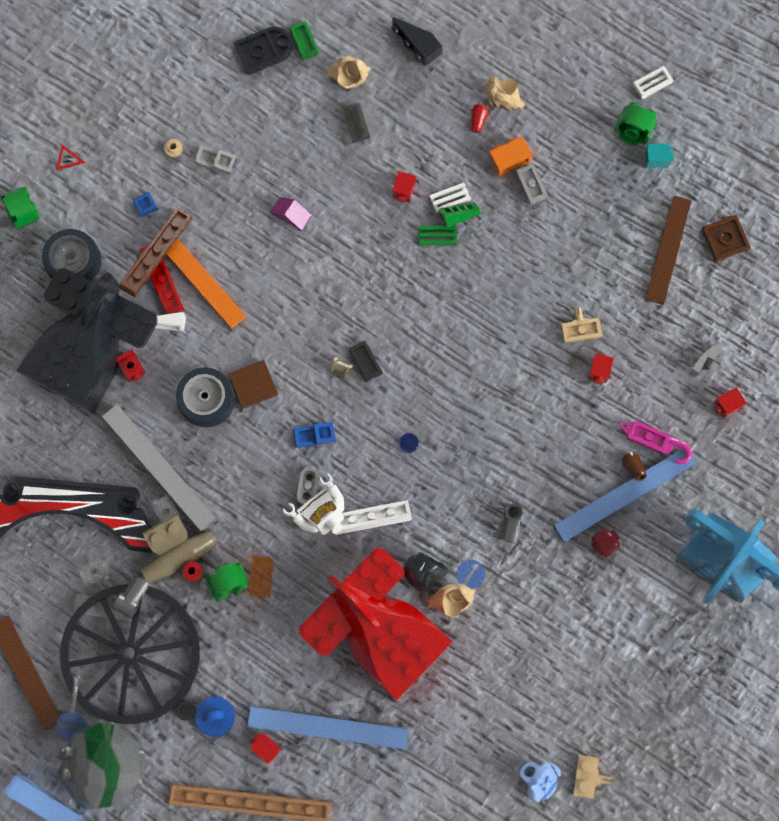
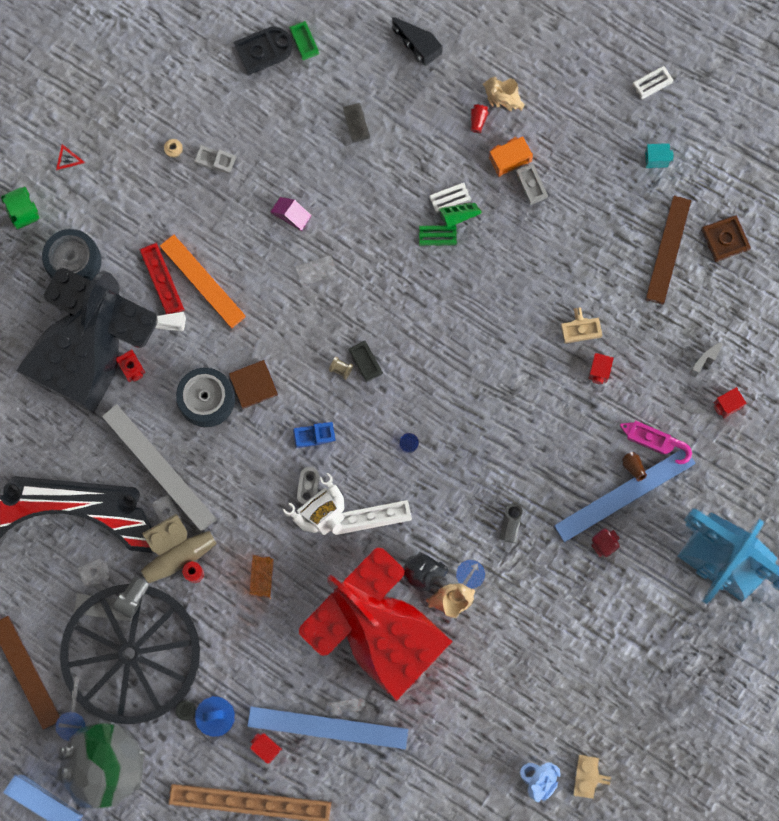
reddish brown tile [118,207,193,297] -> none
blue tile [133,192,158,218] -> none
green brick [204,561,249,602] -> none
tan hair [325,56,371,89] -> none
red brick [392,171,416,203] -> none
green brick [614,102,657,146] -> none

